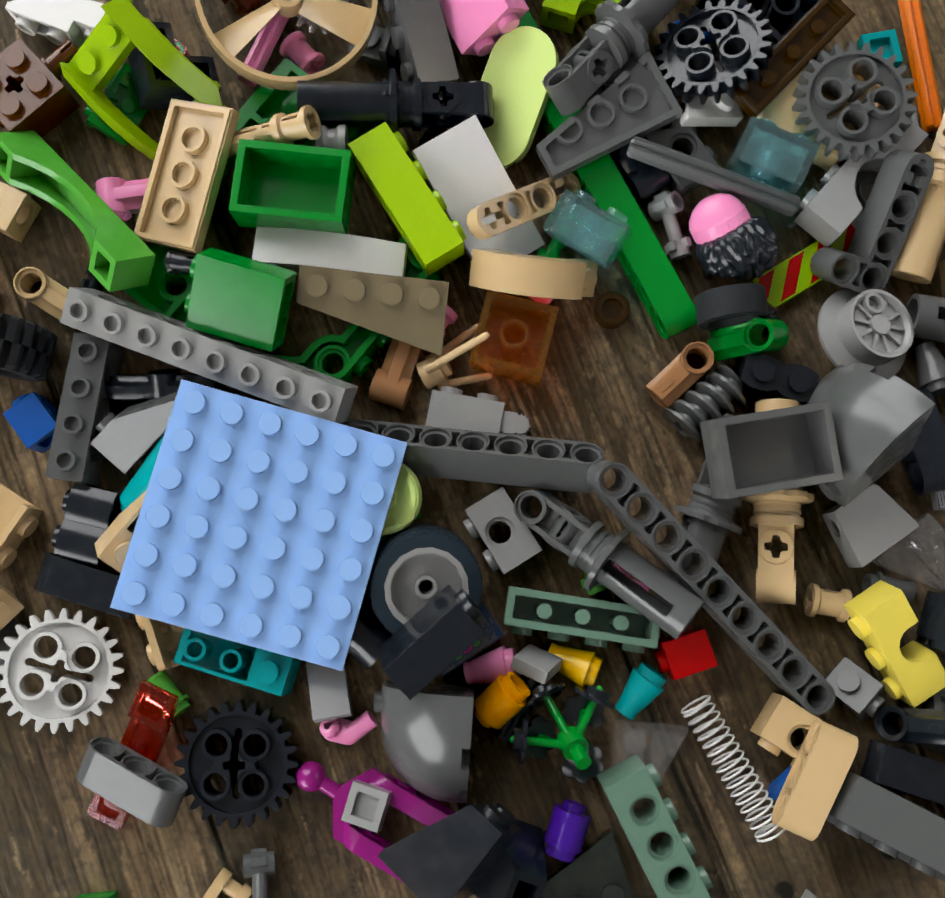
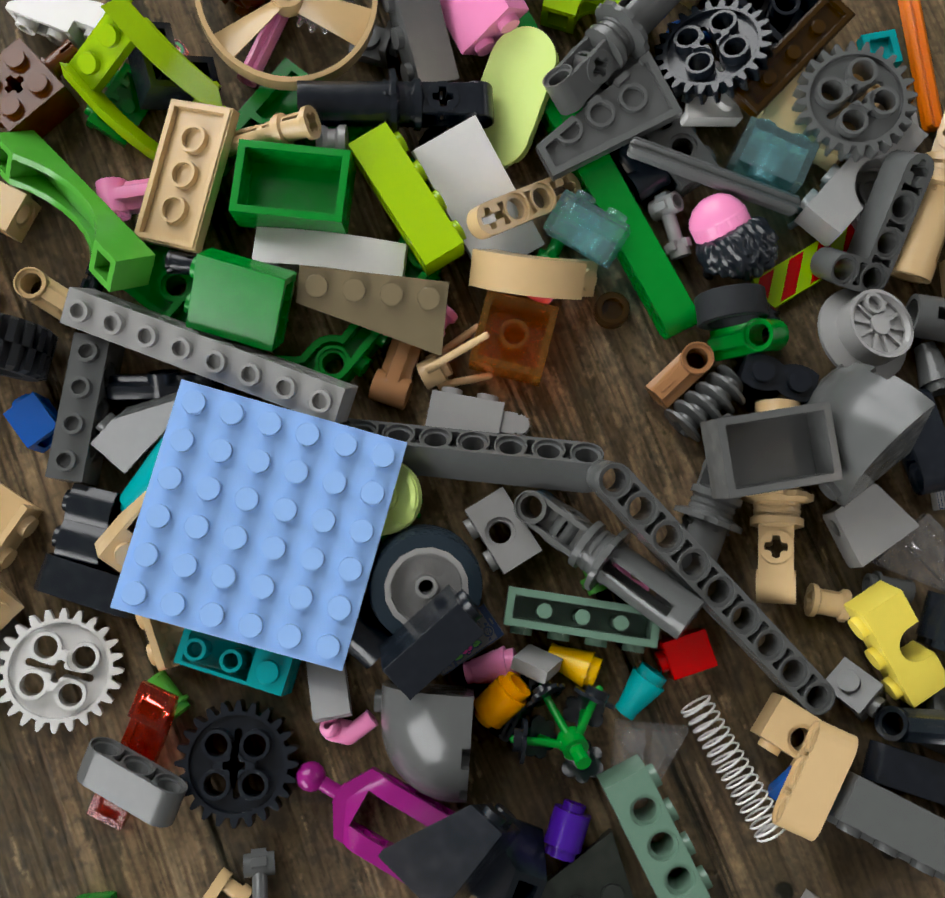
bright pink bush [279,31,326,75] -> none
light grey tile [341,780,393,833] -> none

